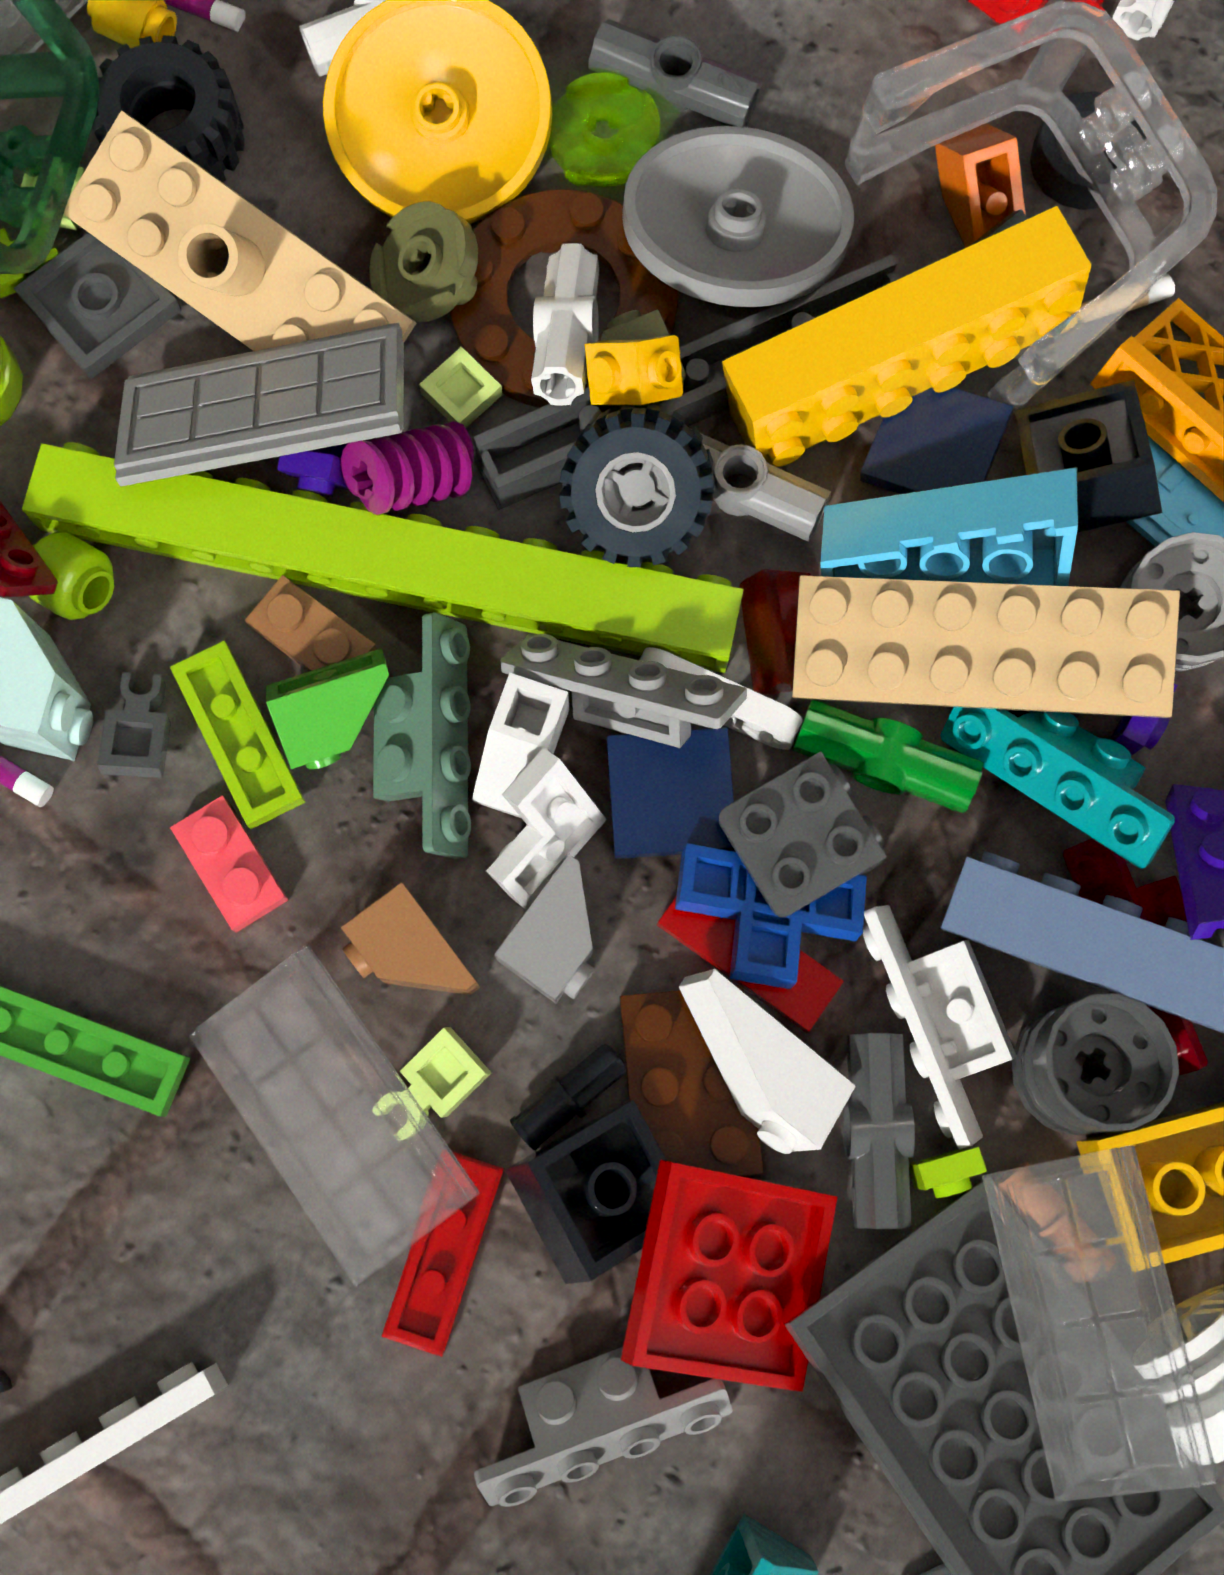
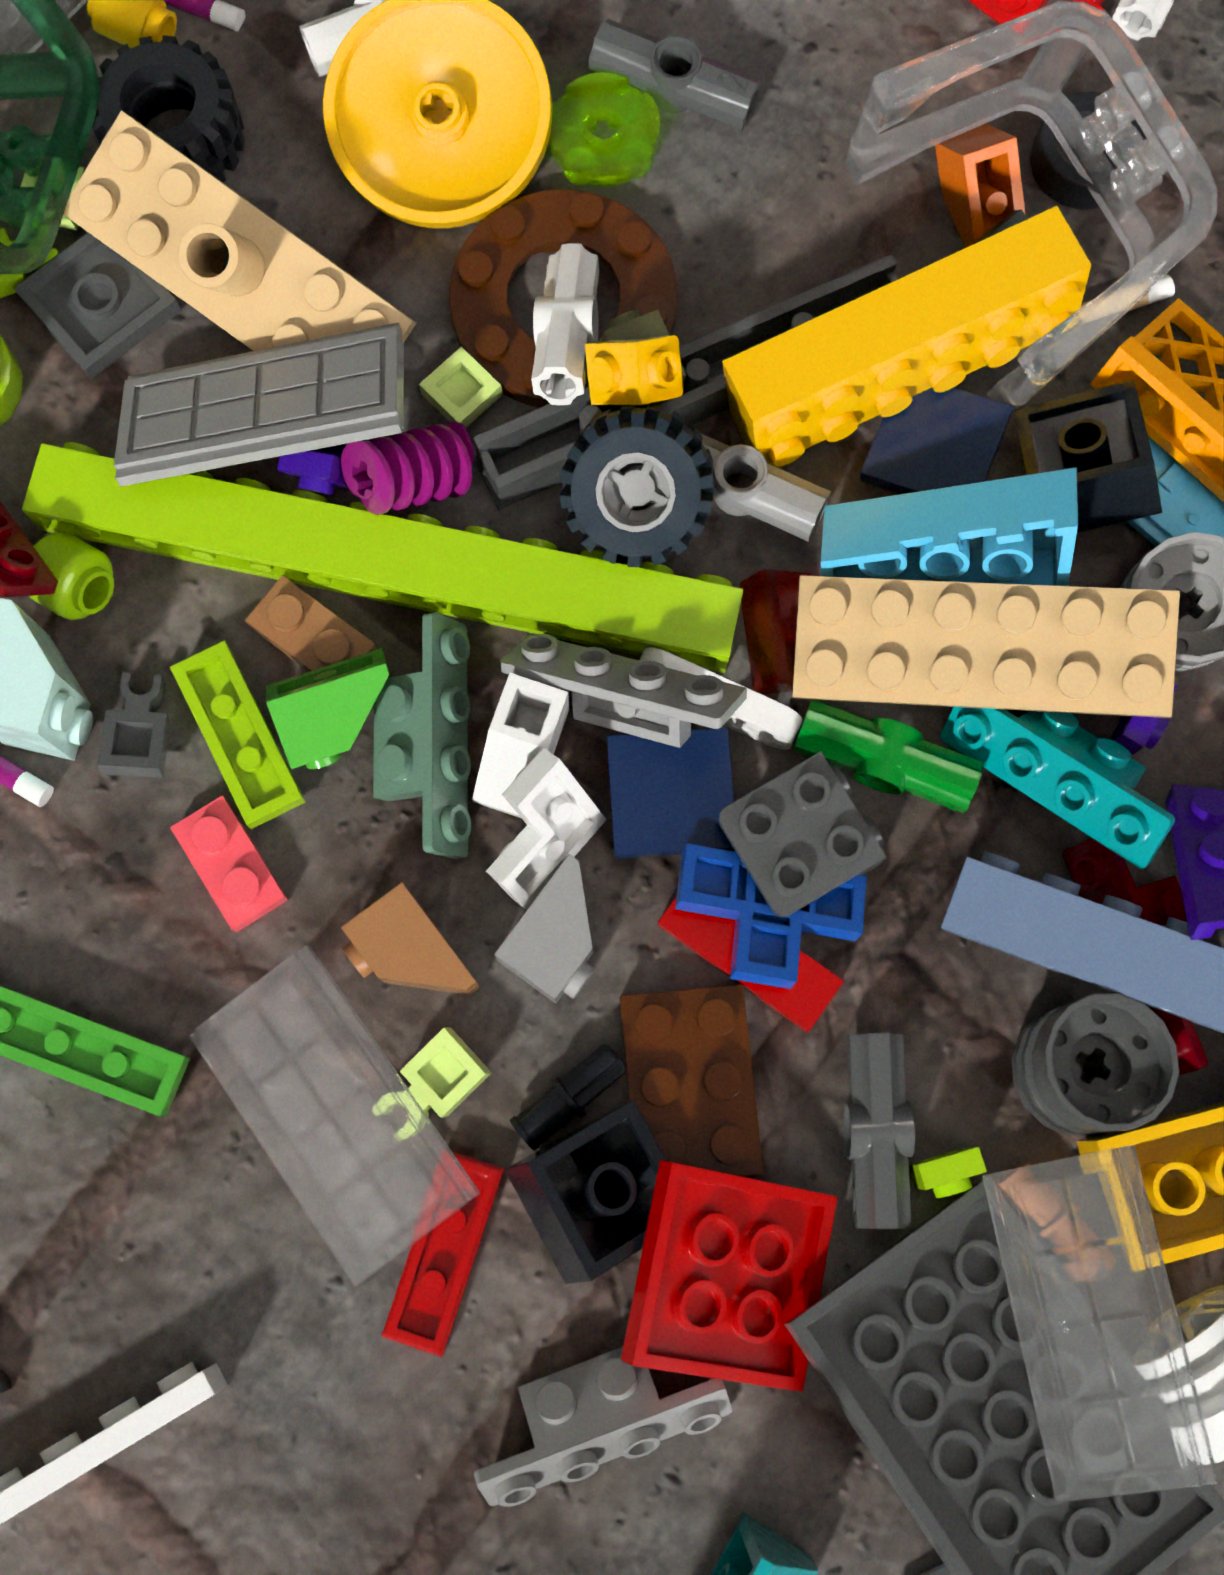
olive plate [369,201,478,322] -> none
light grey dish [622,126,854,307] -> none
white slope [679,969,856,1154] -> none
white bracket [863,905,1017,1150] -> none

